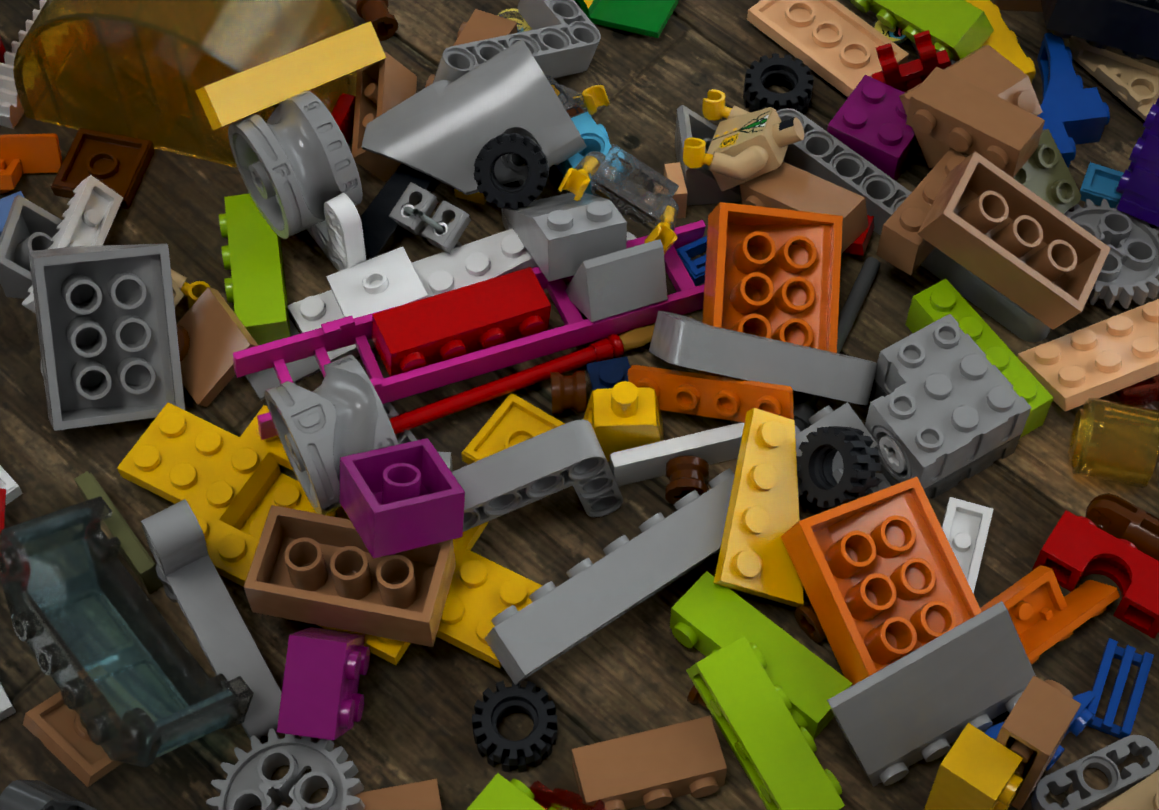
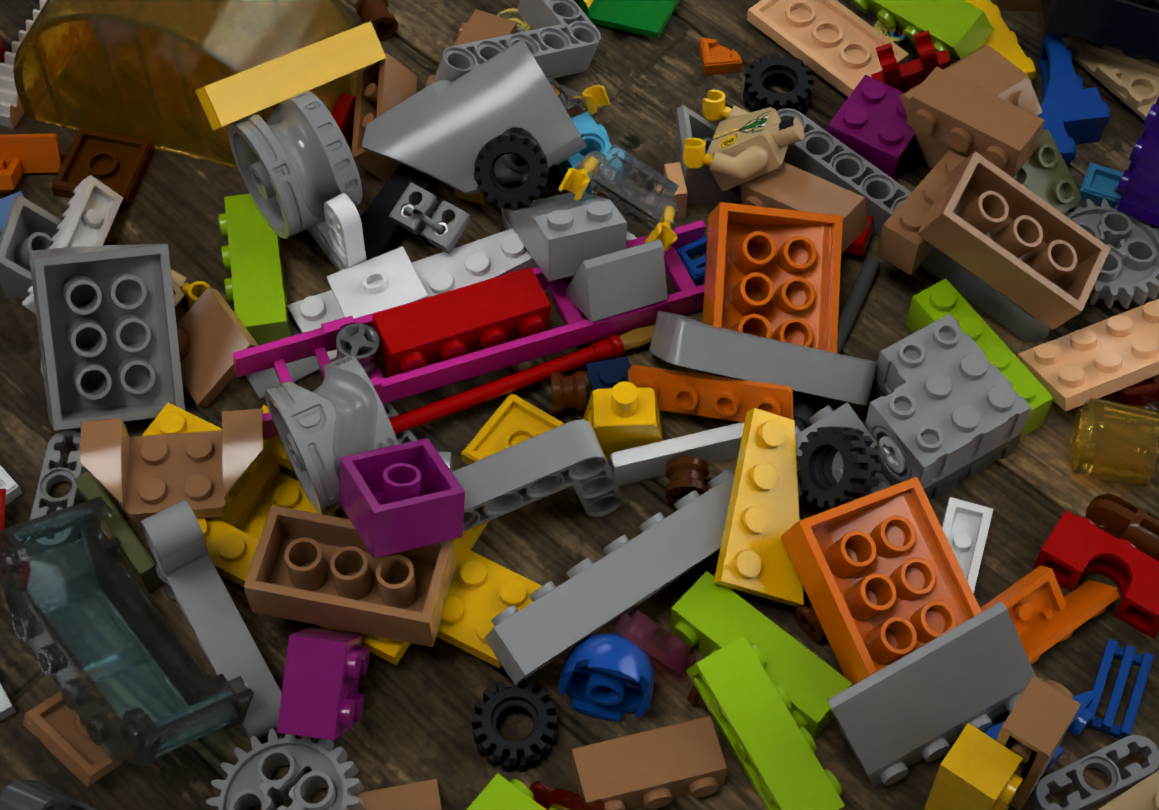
none -> light grey beam [29,430,87,551]
none -> medium nougat piece [80,409,264,523]
none -> flat silver wheel [336,323,380,376]
none -> blue cylinder [559,633,654,722]
none -> clear pink plate [614,609,693,676]
none -> orange tile [699,38,742,75]

